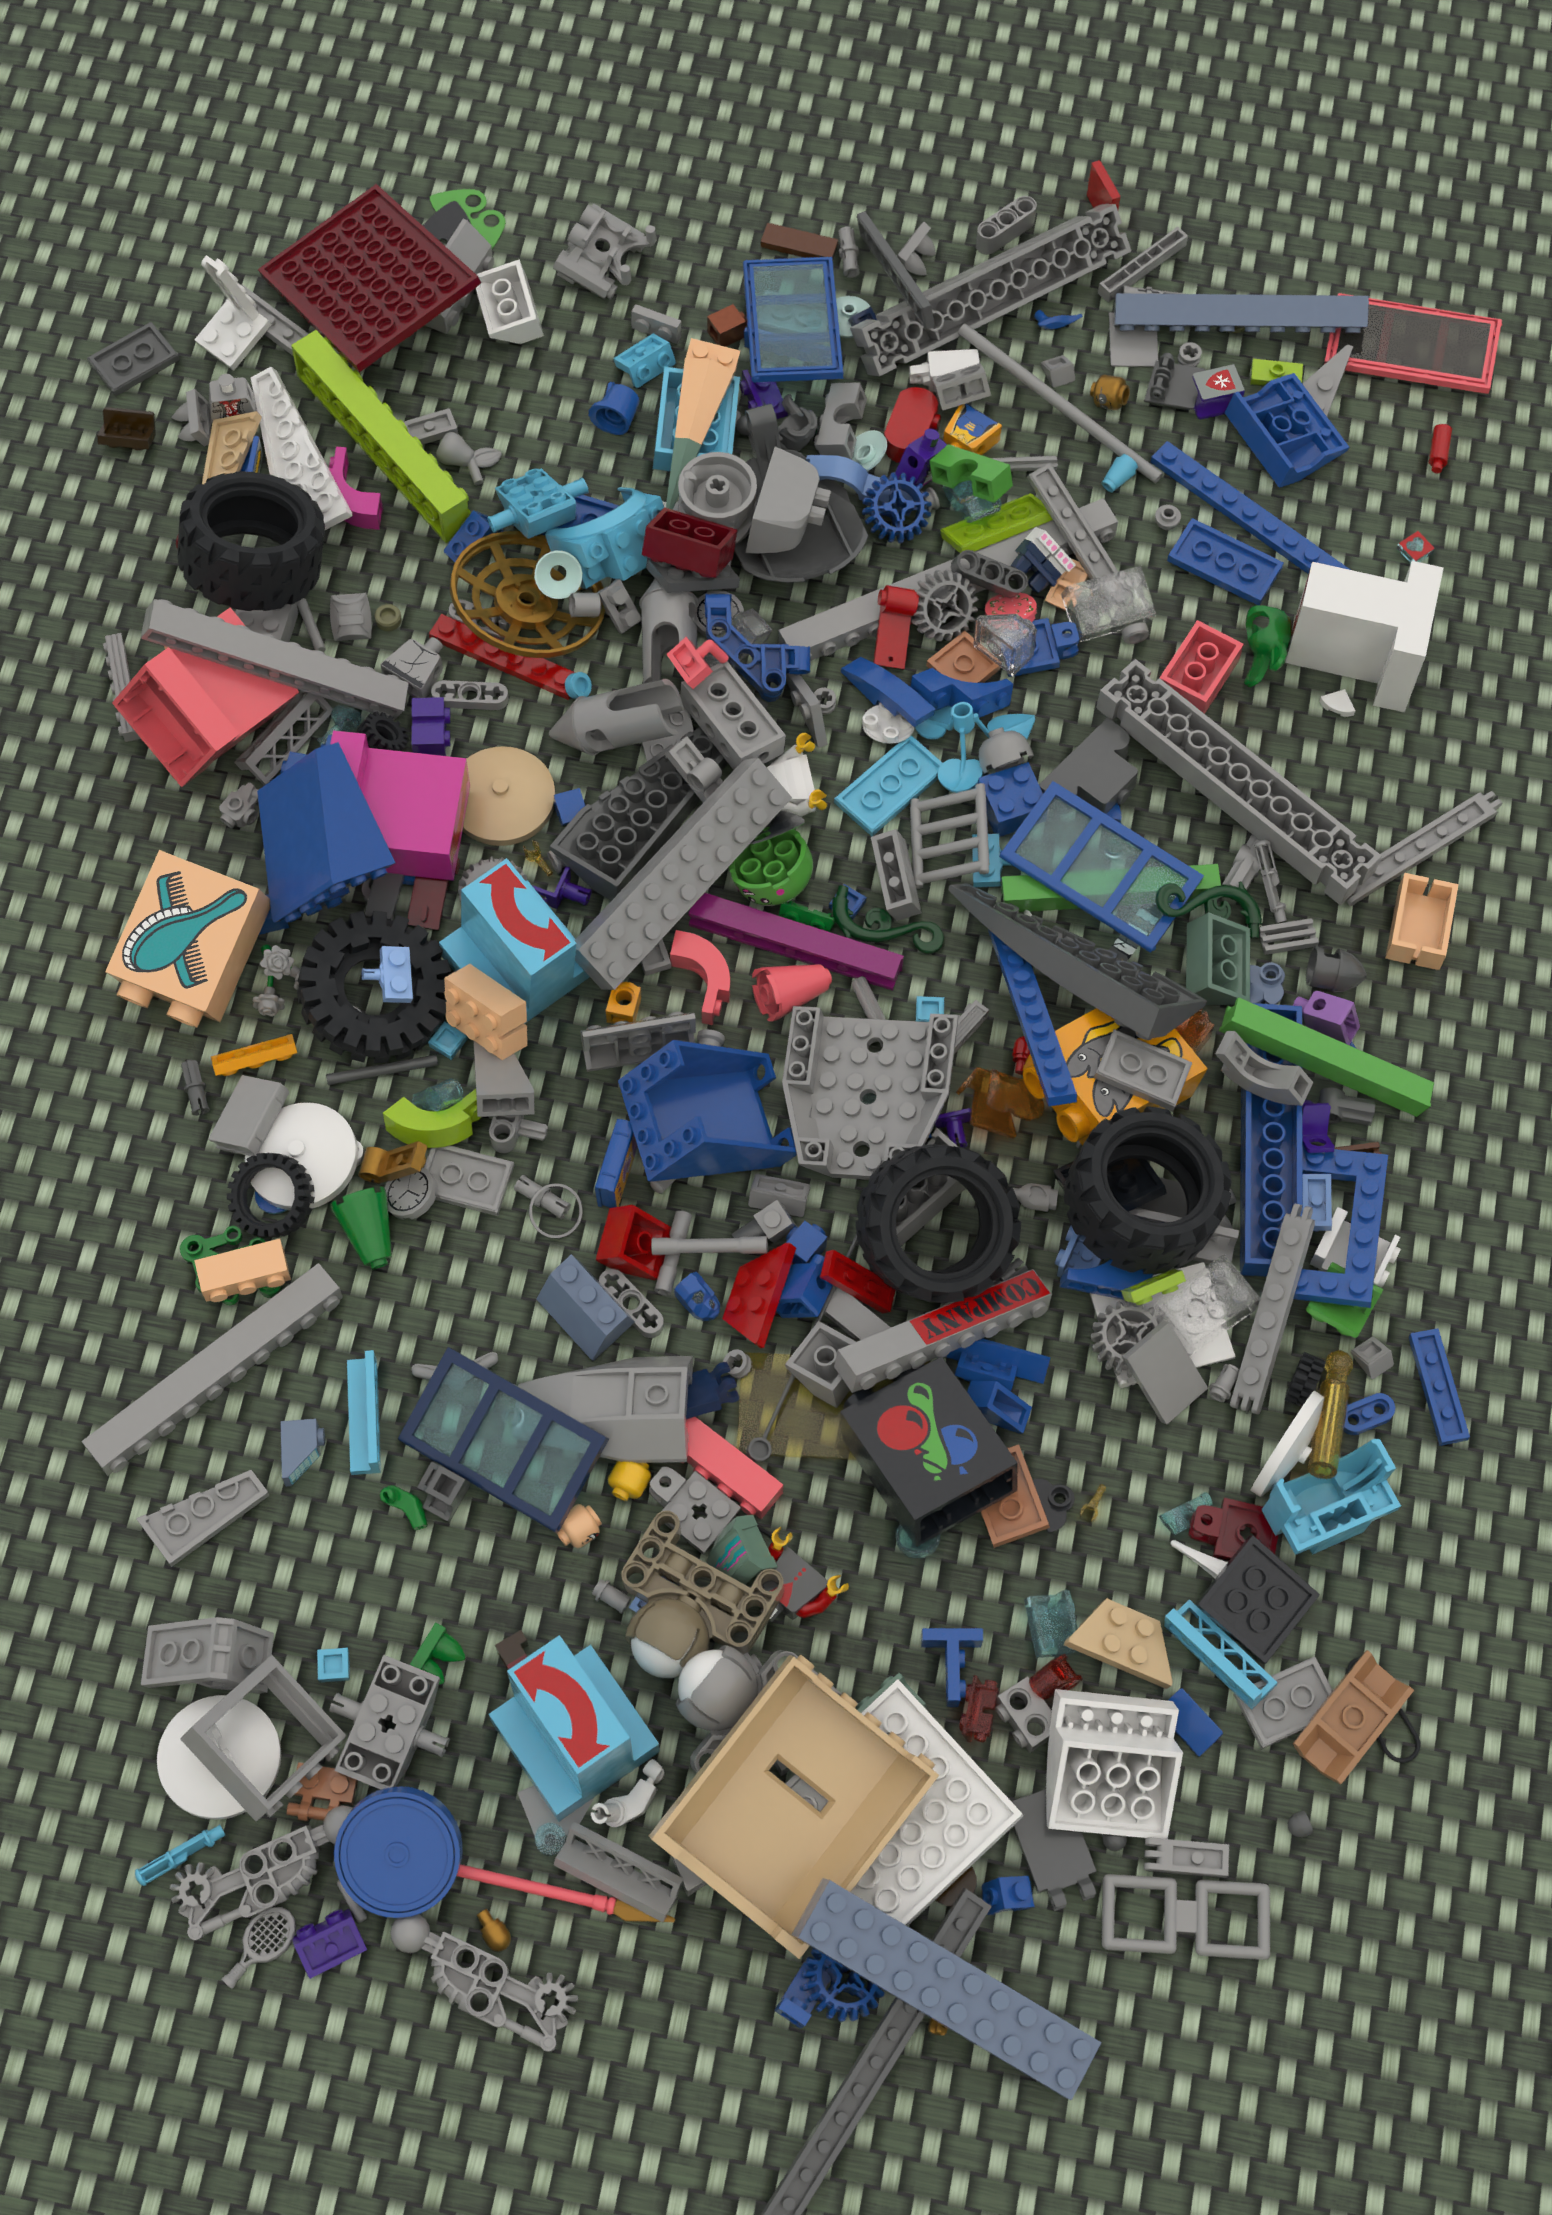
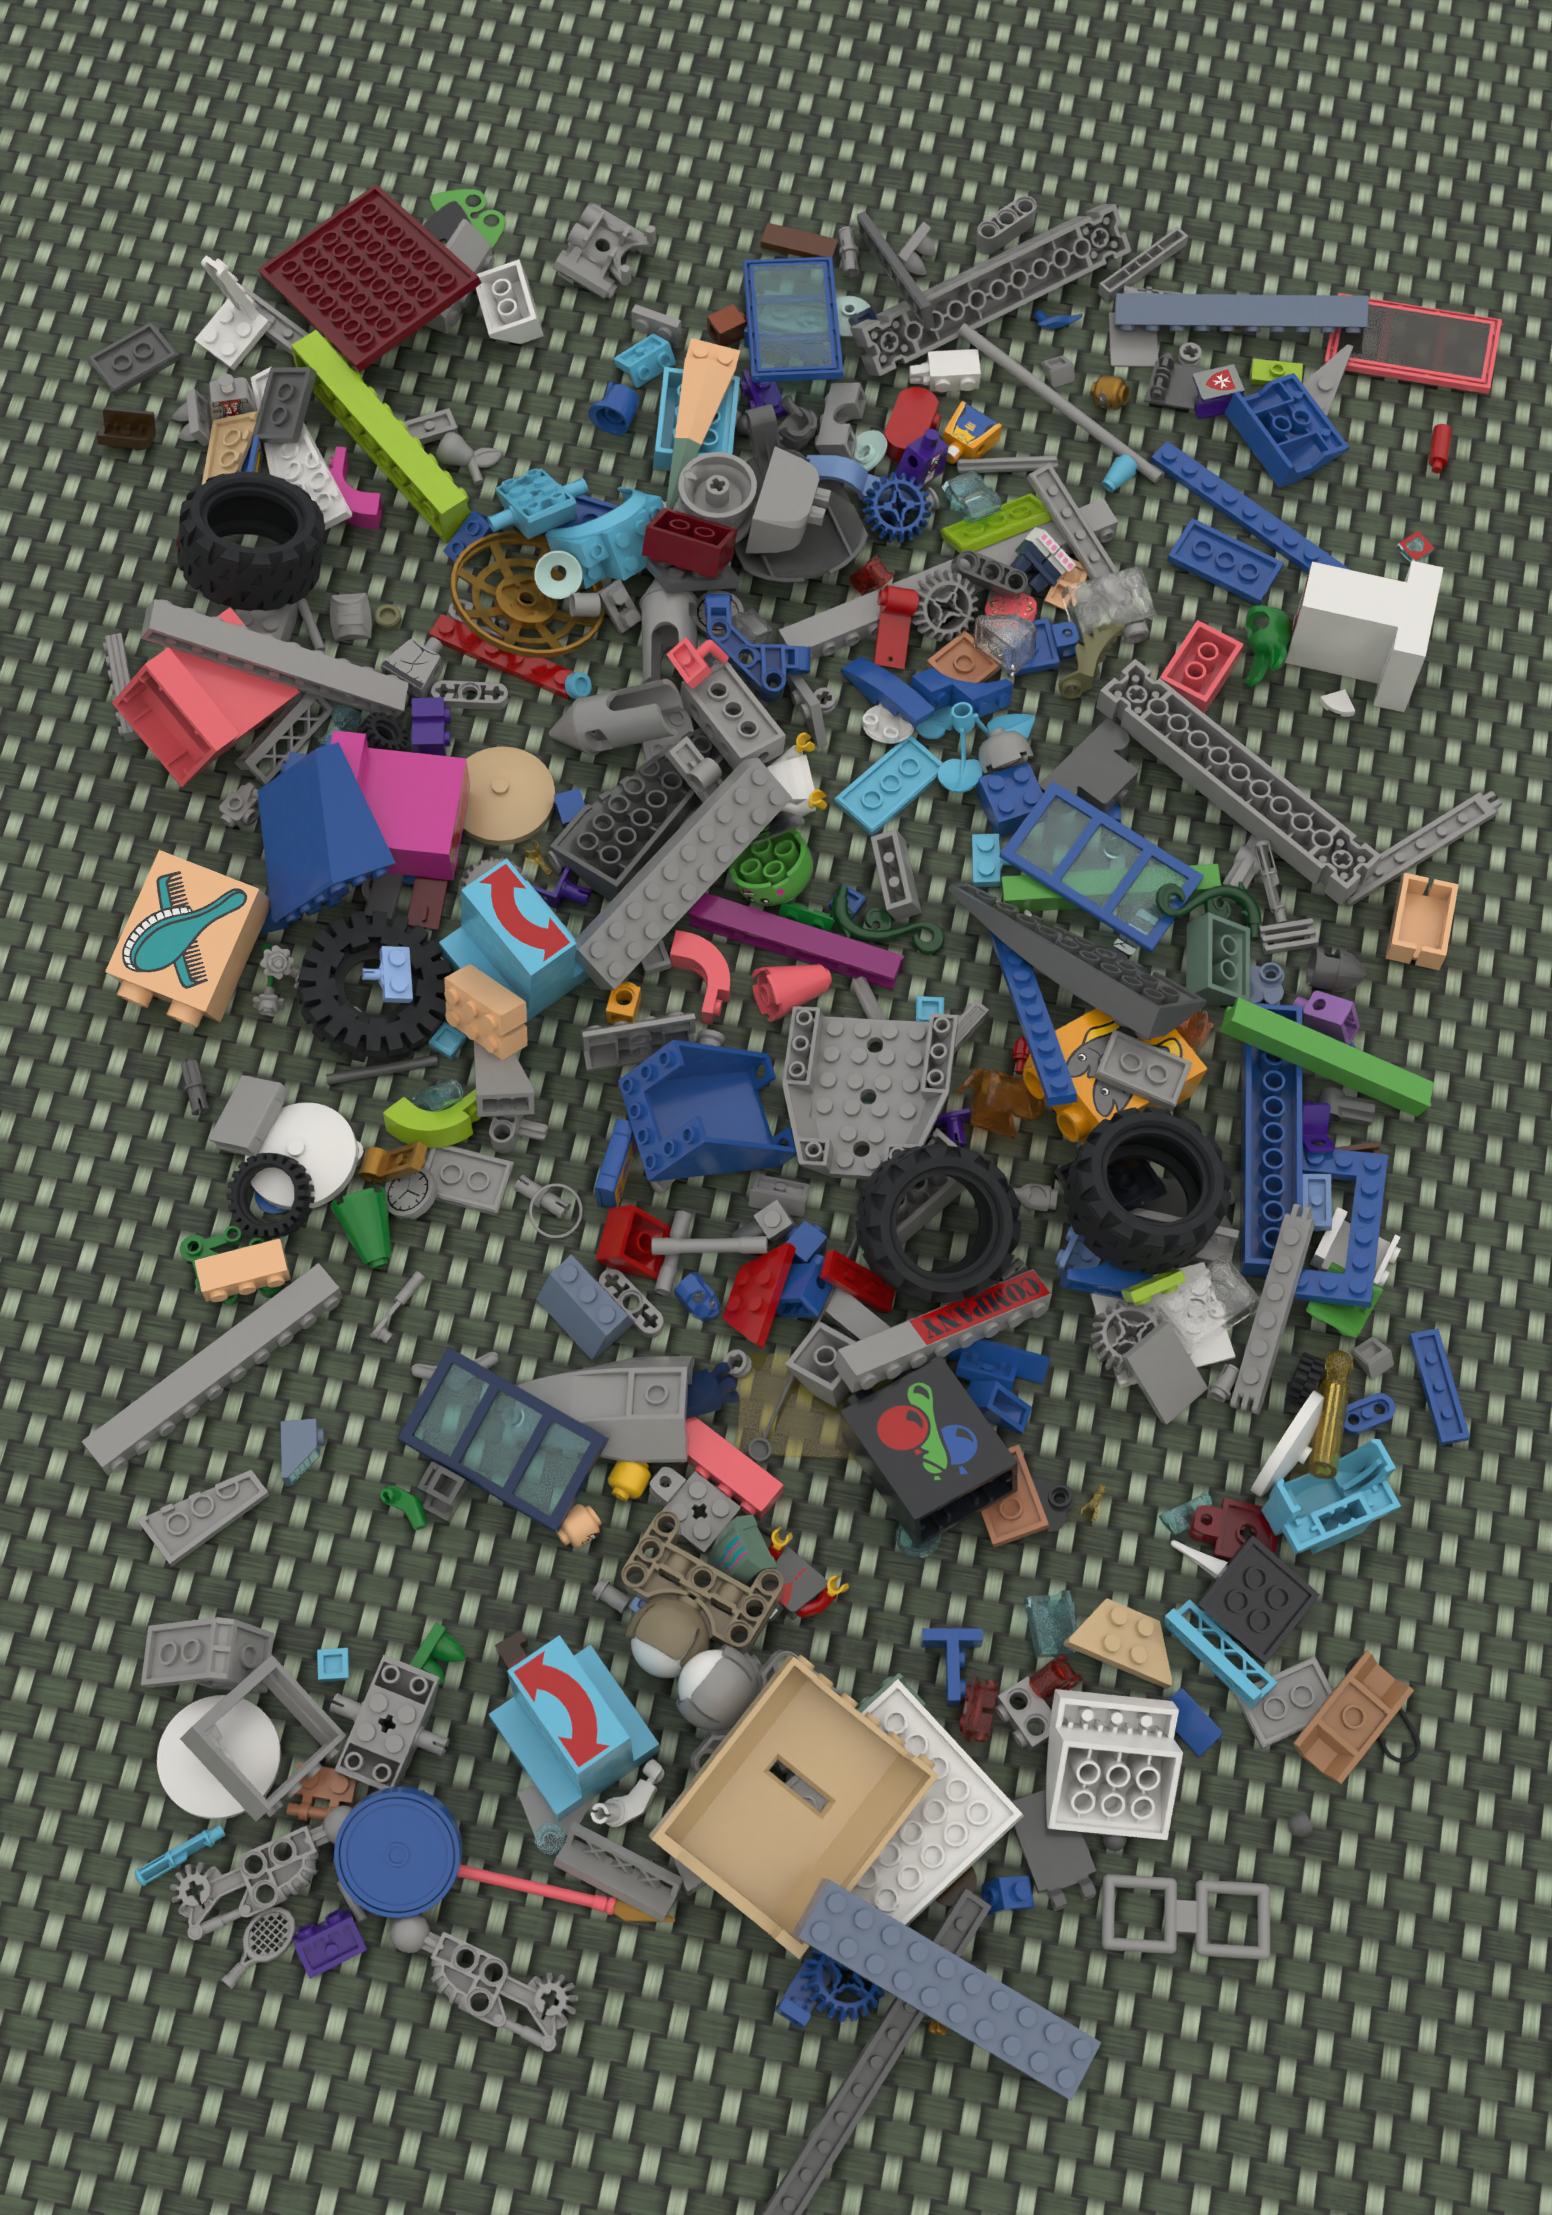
light orange plate [211,1034,297,1076] -> none
medium azure fence [347,1350,381,1475] -> none
pearl gold cylinder [476,1909,511,1952] -> none
light grey bar [910,783,989,889] -> none
bright green arch [930,444,1013,503] -> none
light grey brick [932,363,991,411] -> none
red tile [1087,160,1121,209] -> none
light grey hinge [1144,1838,1229,1878] -> none
light grey plate [1155,505,1181,530] -> none
light grey arch [1216,1031,1313,1106] -> none
none -> dark grey plate [252,367,317,443]
none -> light grey piece [370,1271,425,1343]
none -> clear red piece [849,554,894,594]
none -> olive plant [1058,622,1125,699]

